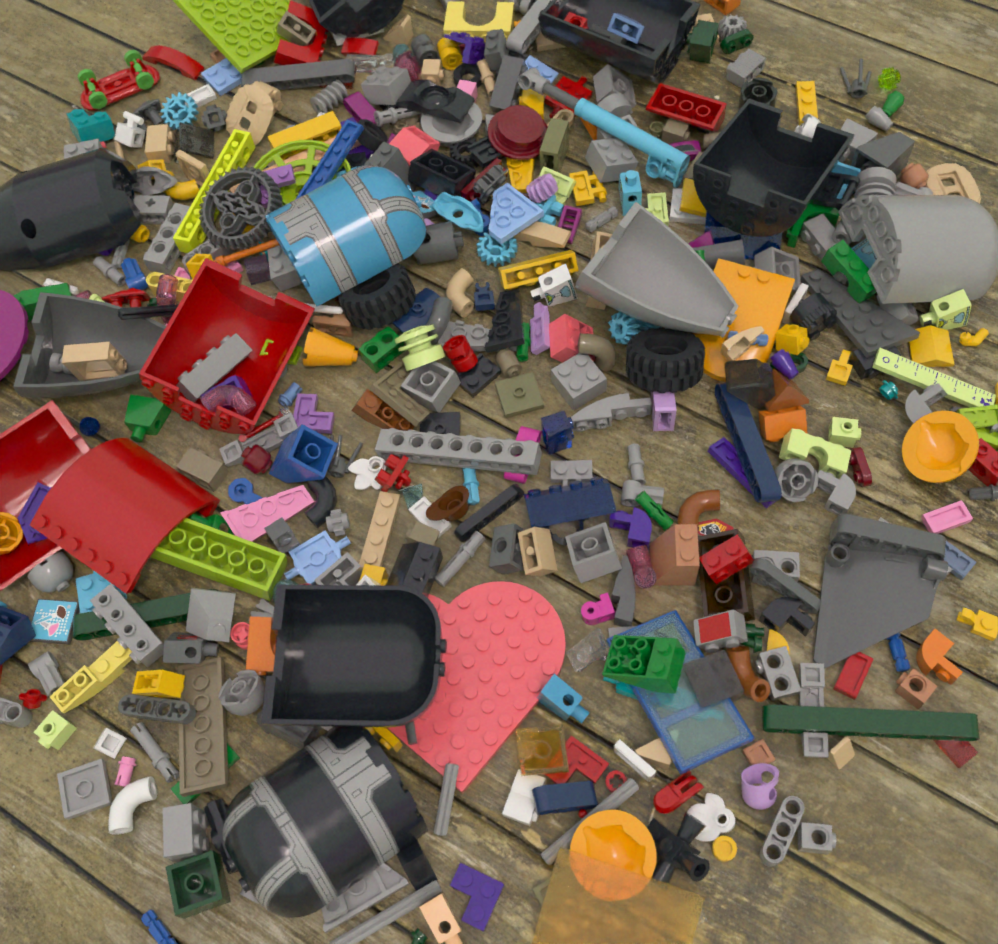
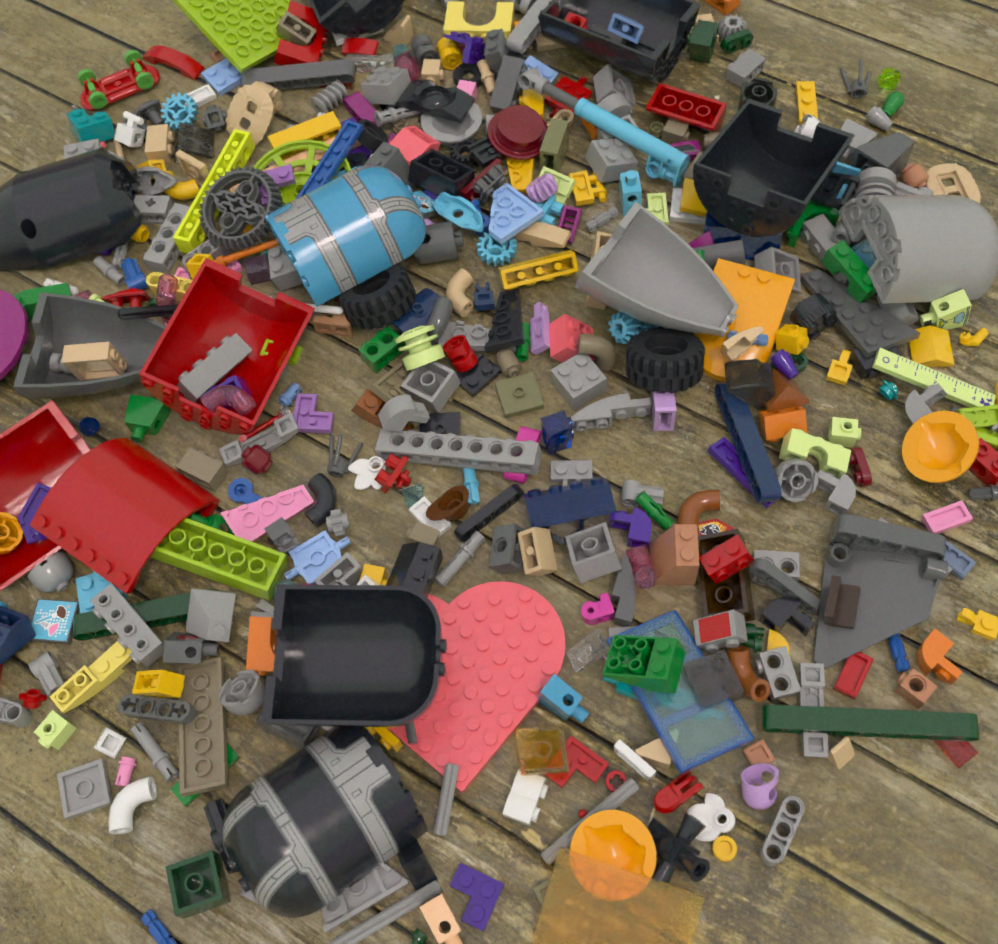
light grey brick [163,803,210,863] -> none
coral wheel [230,622,249,650] -> none
blue slope [269,424,338,483] -> none
light orange cone [303,327,358,367] -> none
tan plate [359,491,401,569] -> none
white torso [530,264,578,306] -> none
dark blue beam [532,781,598,815] -> none
light grey pin [627,444,646,485] -> none
white tile [782,283,809,324] -> none
light grey brick [798,822,836,855] -> none
none -> light grey brick [378,394,430,432]
none -> dark brown panel [824,575,861,629]

